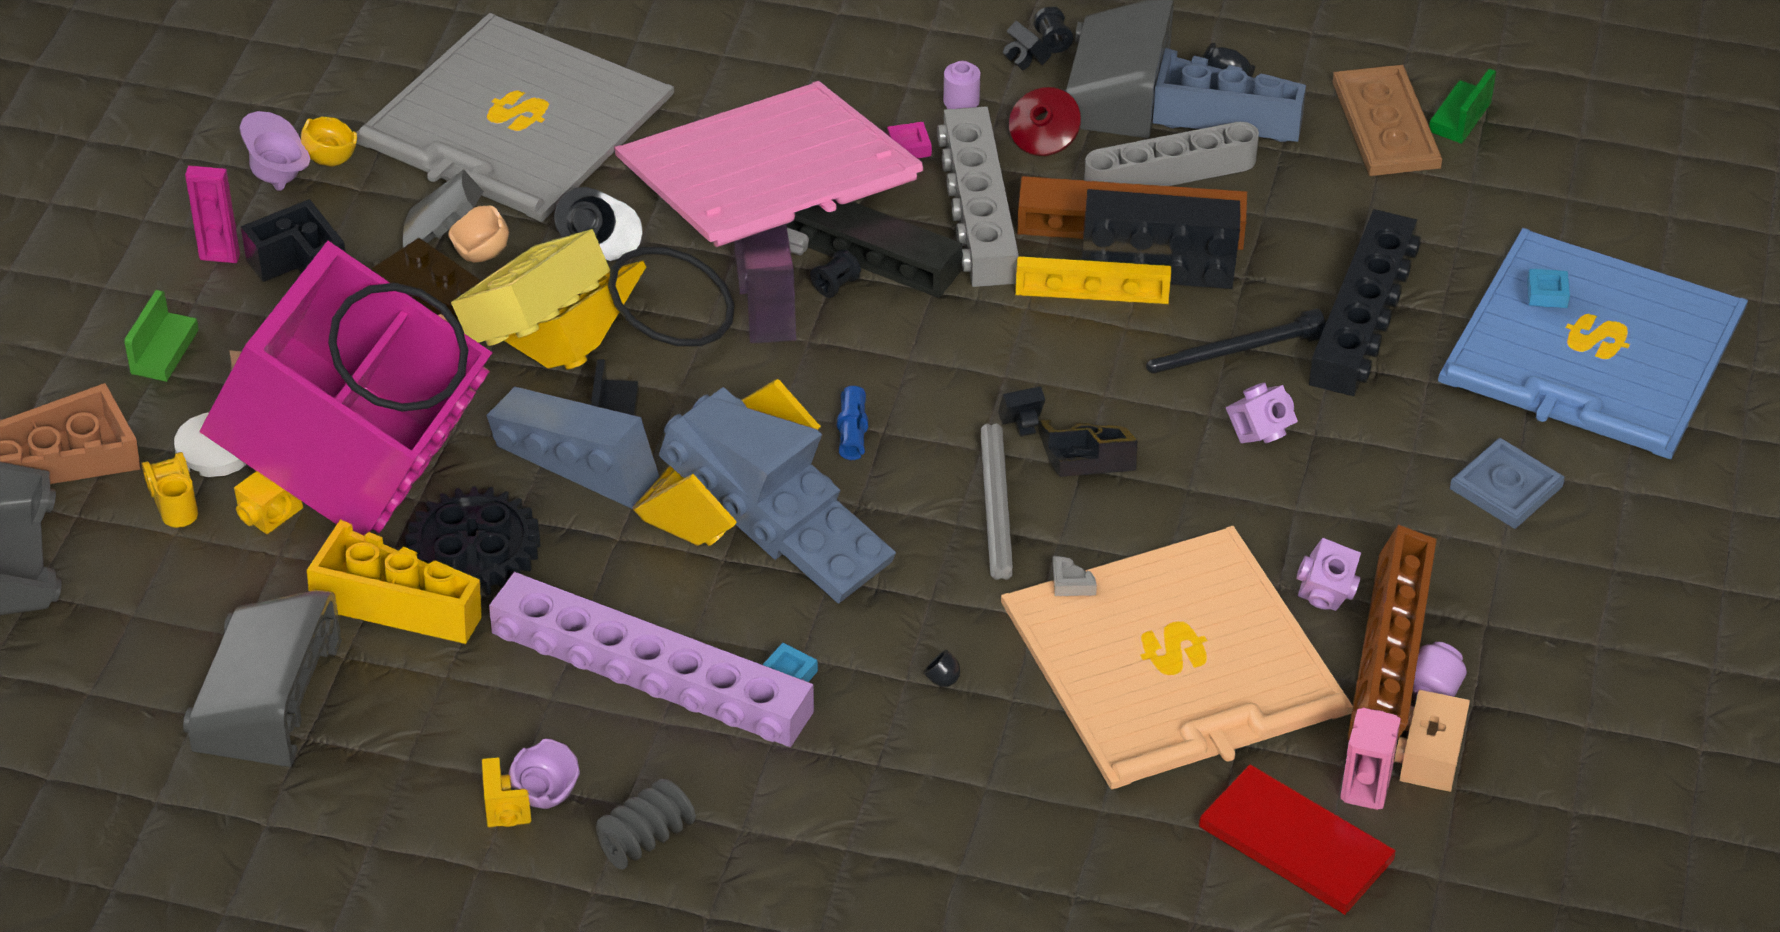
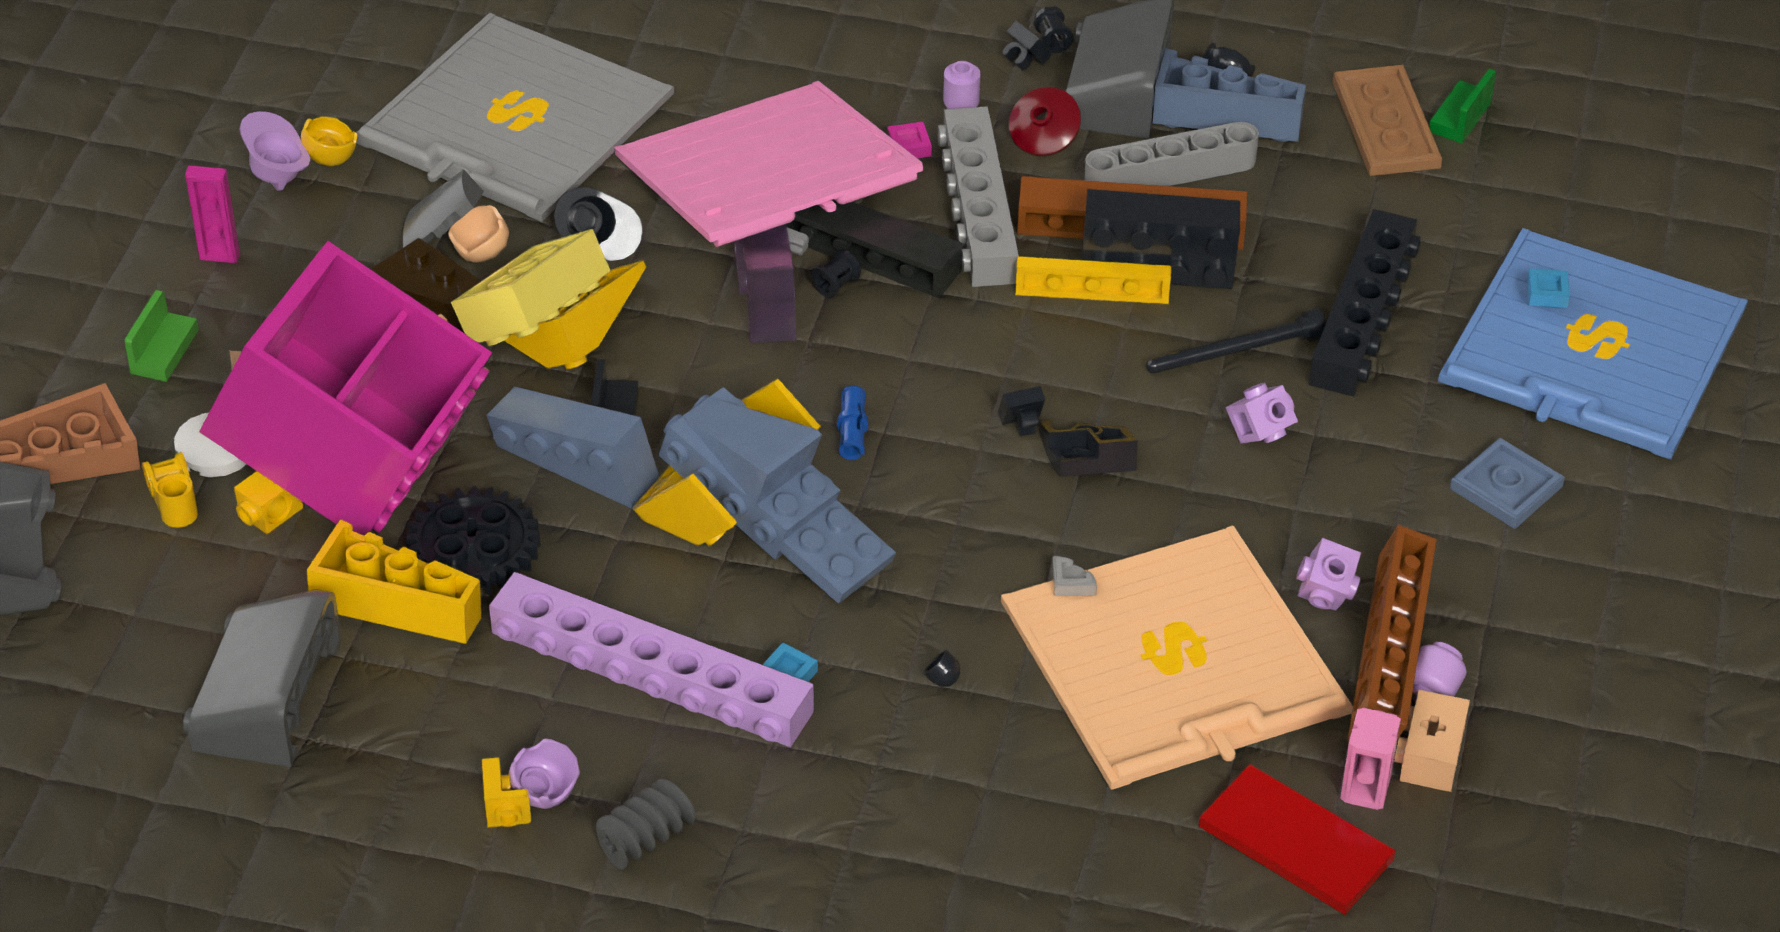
black brick [241,199,346,282] -> none
black piece [328,283,469,412] -> none
black piece [608,247,735,346] -> none
light grey axle [981,423,1013,580] -> none

